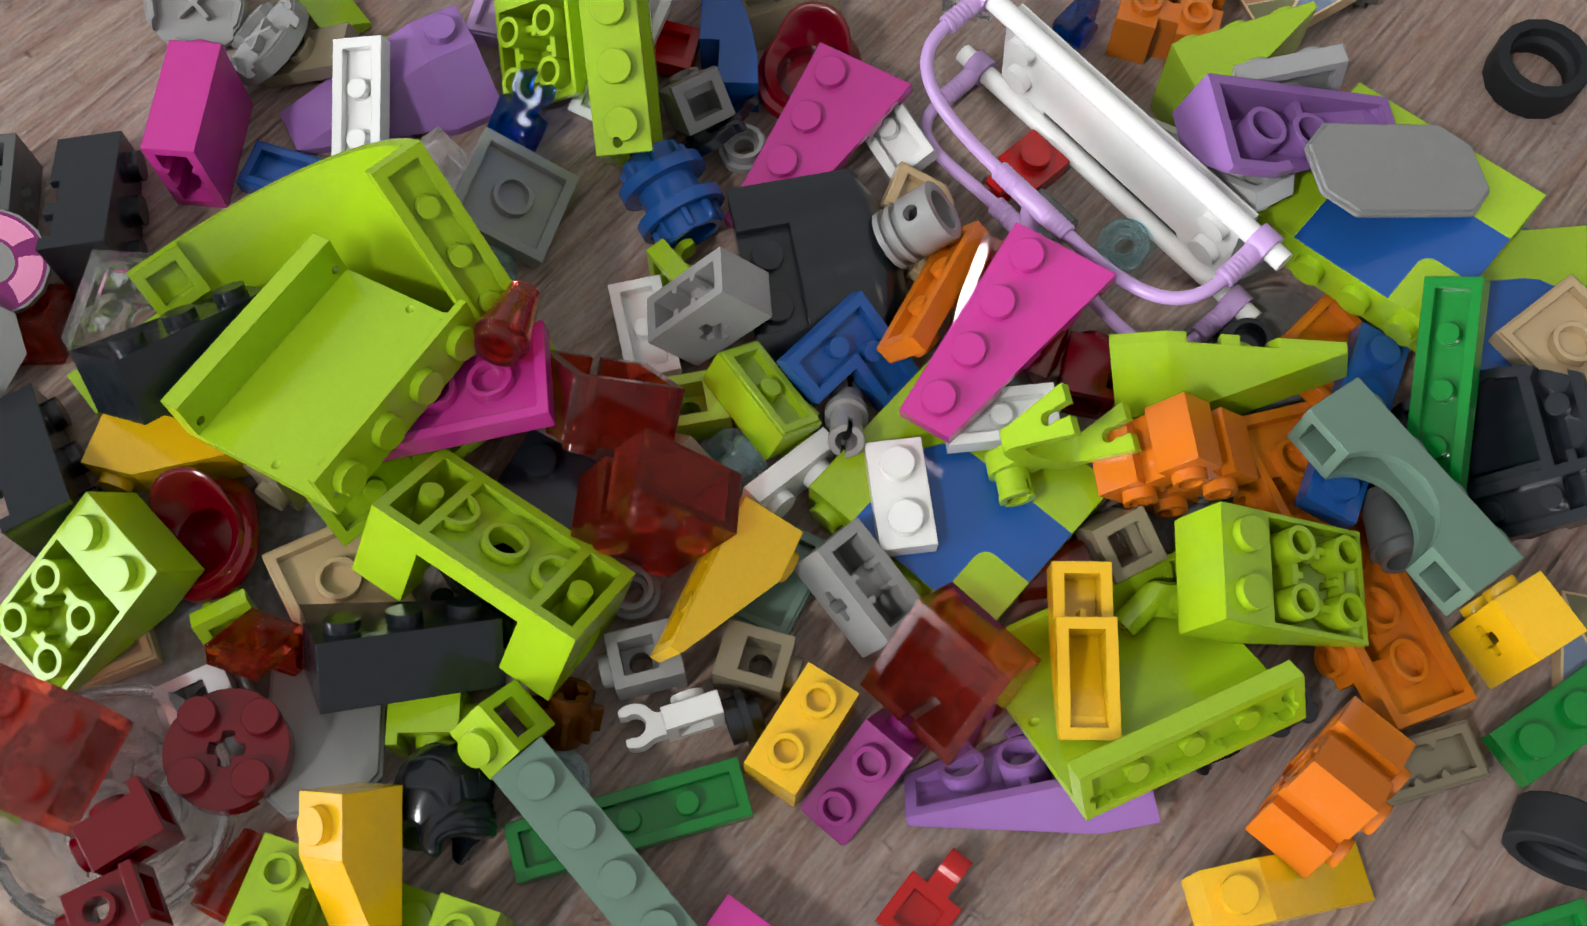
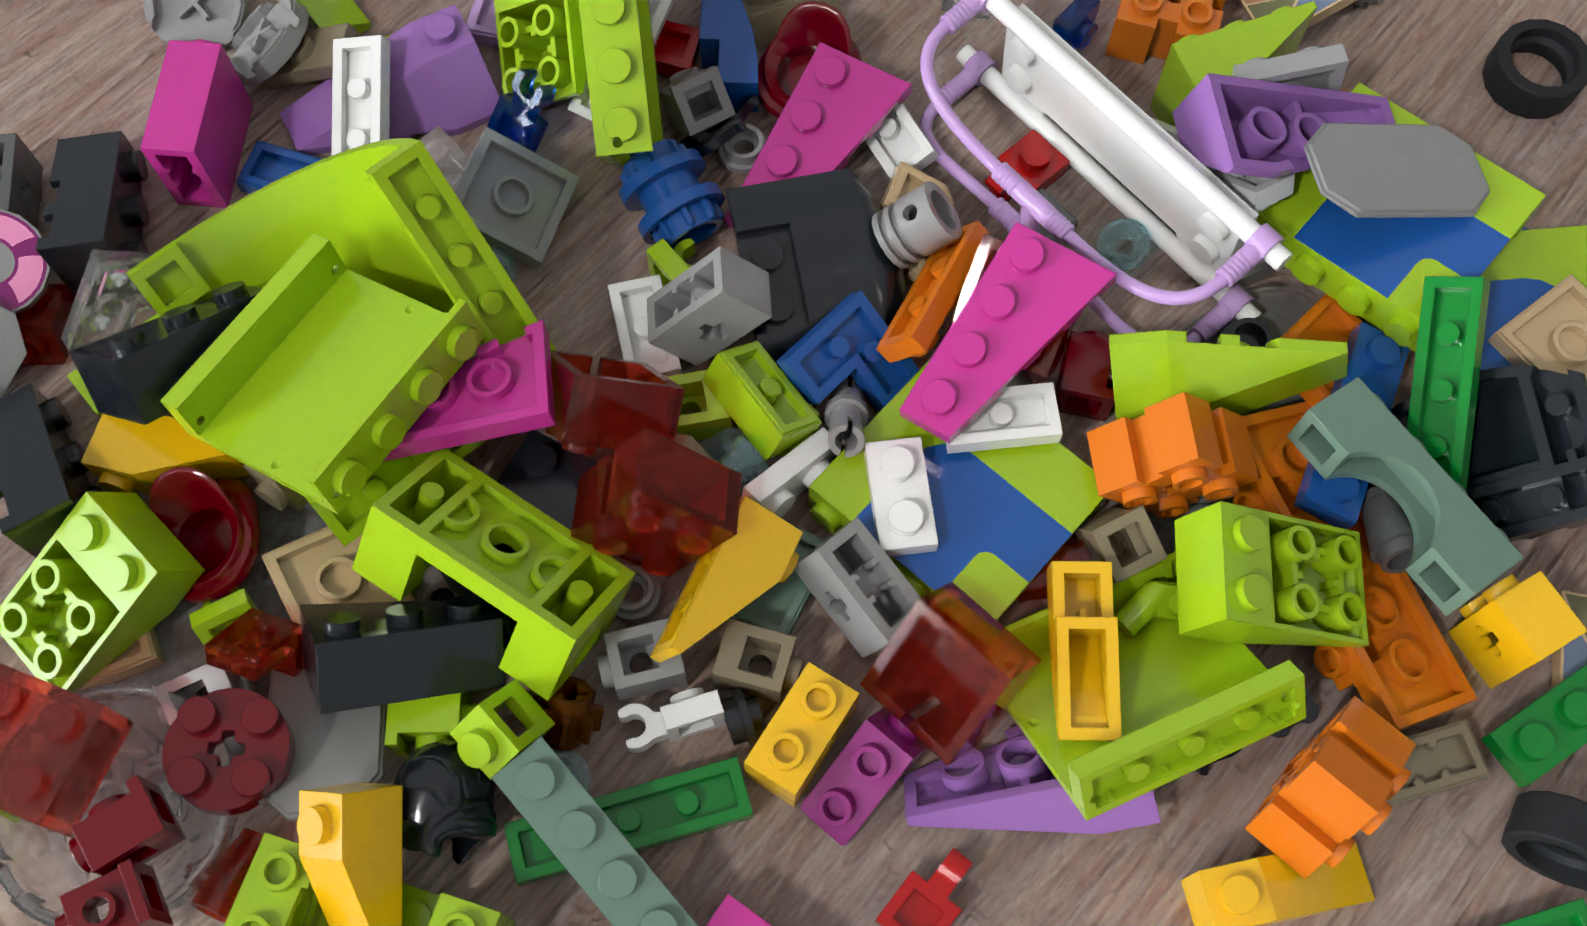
clear red cone [473,281,541,367] -> none
lime piece [984,383,1142,507] -> none

